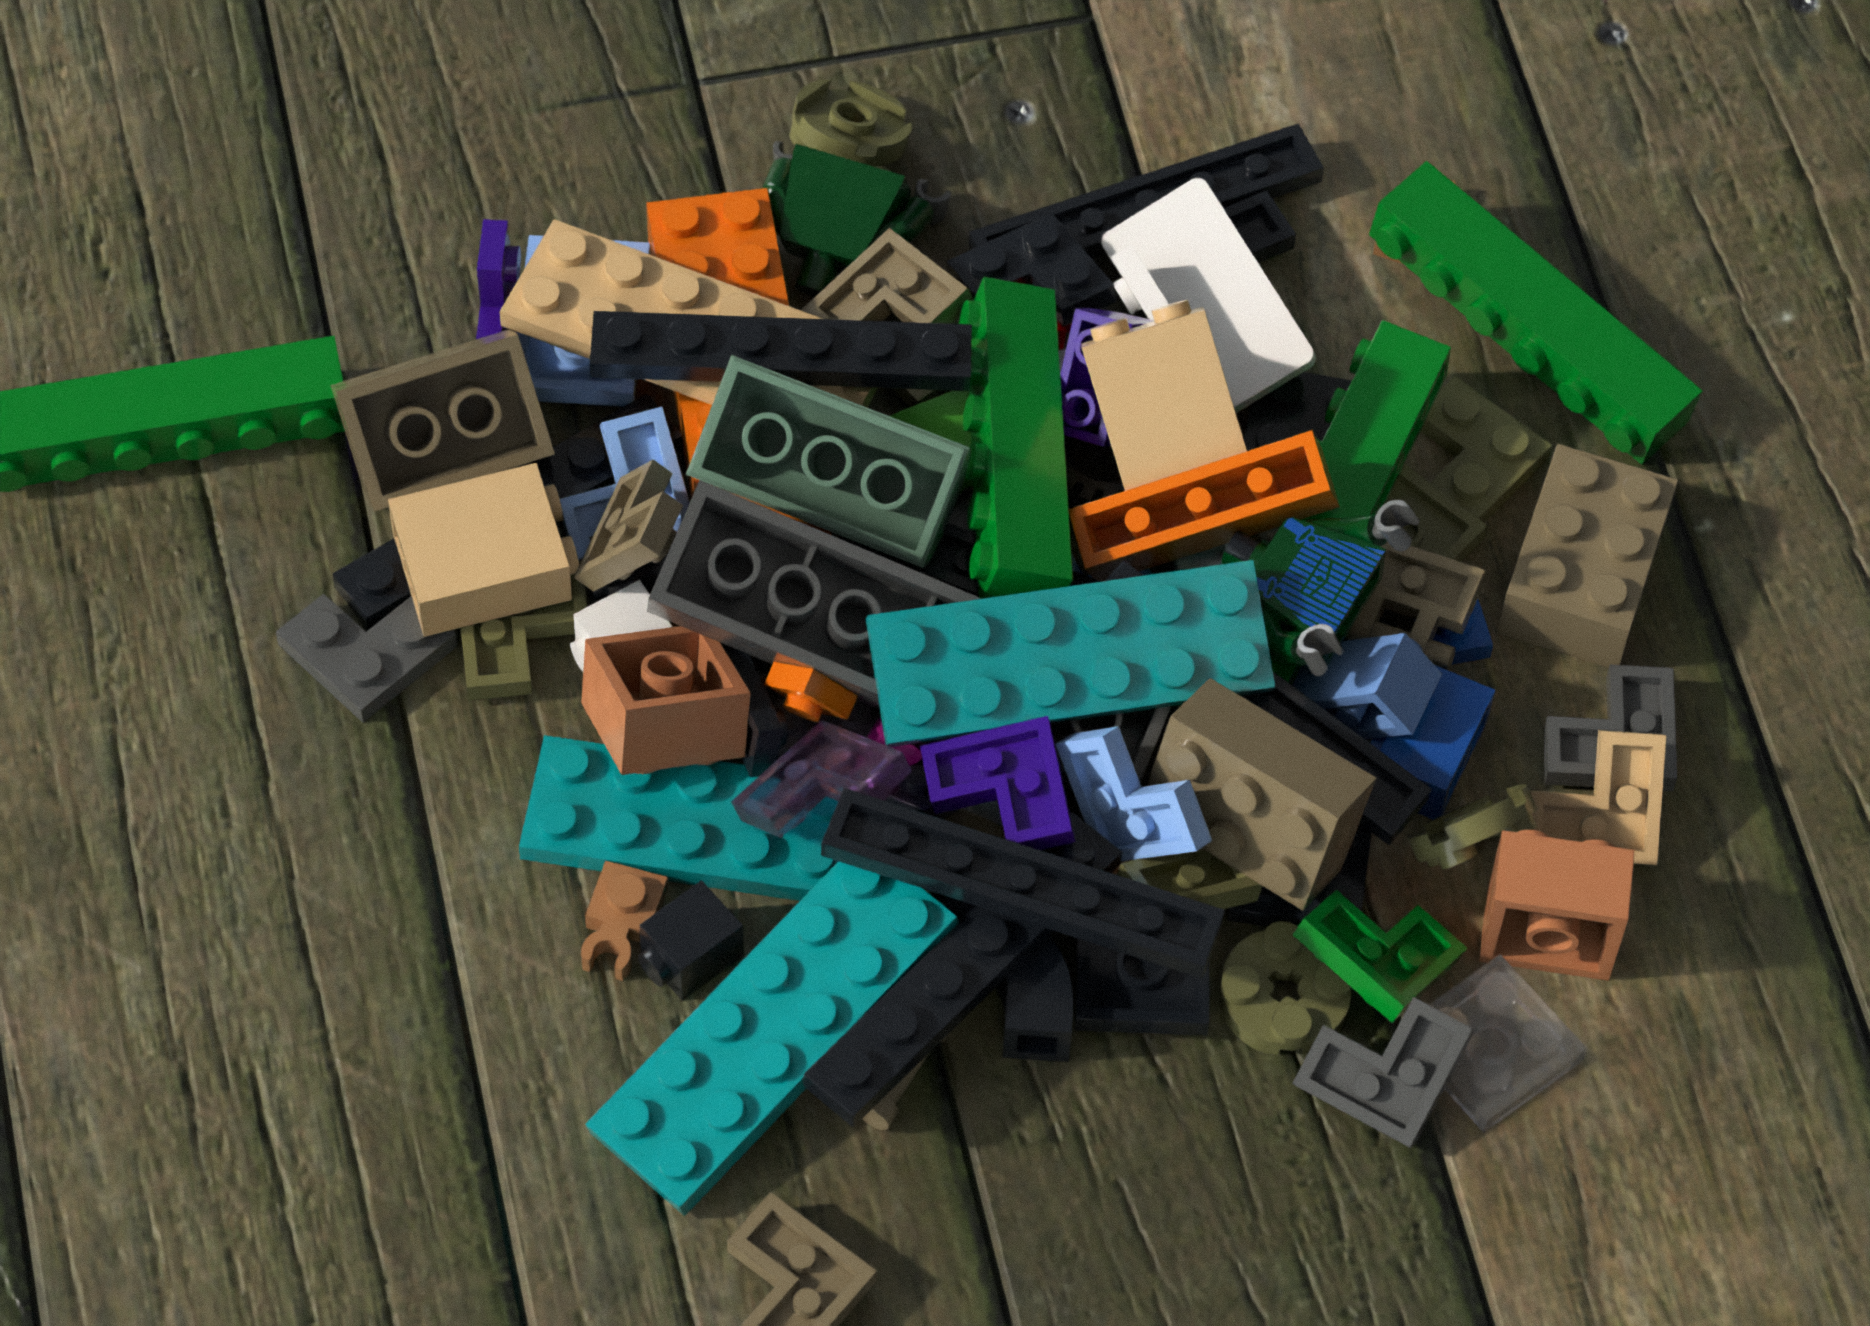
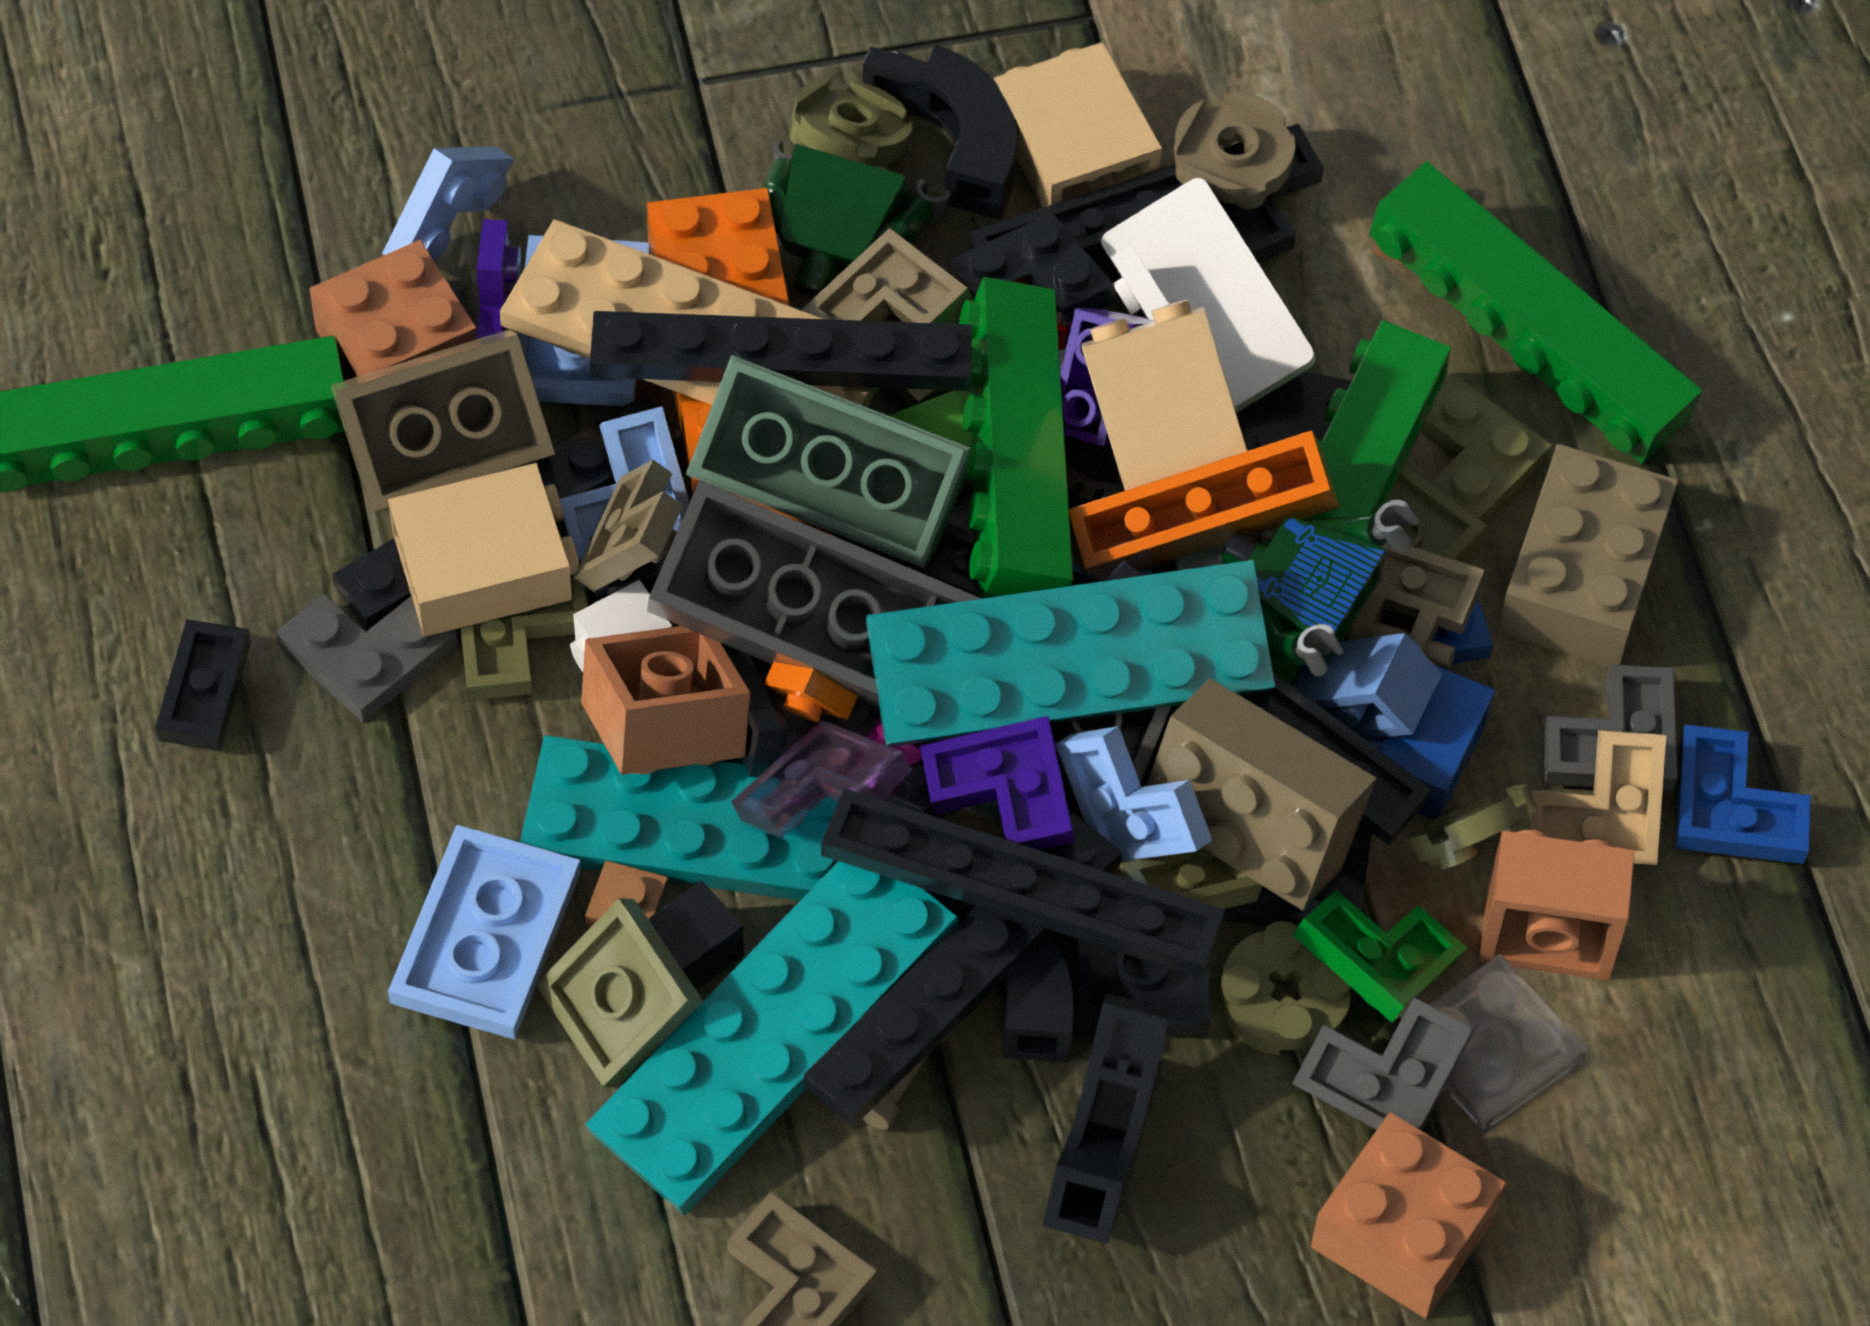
none -> black plate [155,619,251,751]
none -> nougat brick [309,240,477,380]
none -> light blue plate [382,147,514,260]
none -> light blue plate [388,825,581,1040]
none -> olive plate [536,898,703,1087]
none -> black arch [862,44,1016,221]
none -> tan brick [994,42,1162,208]
none -> black arch [1042,993,1173,1244]
none -> dark tan plate [1174,93,1296,209]
none -> nougat brick [1311,1112,1506,1319]
none -> blue plate [1675,724,1811,864]

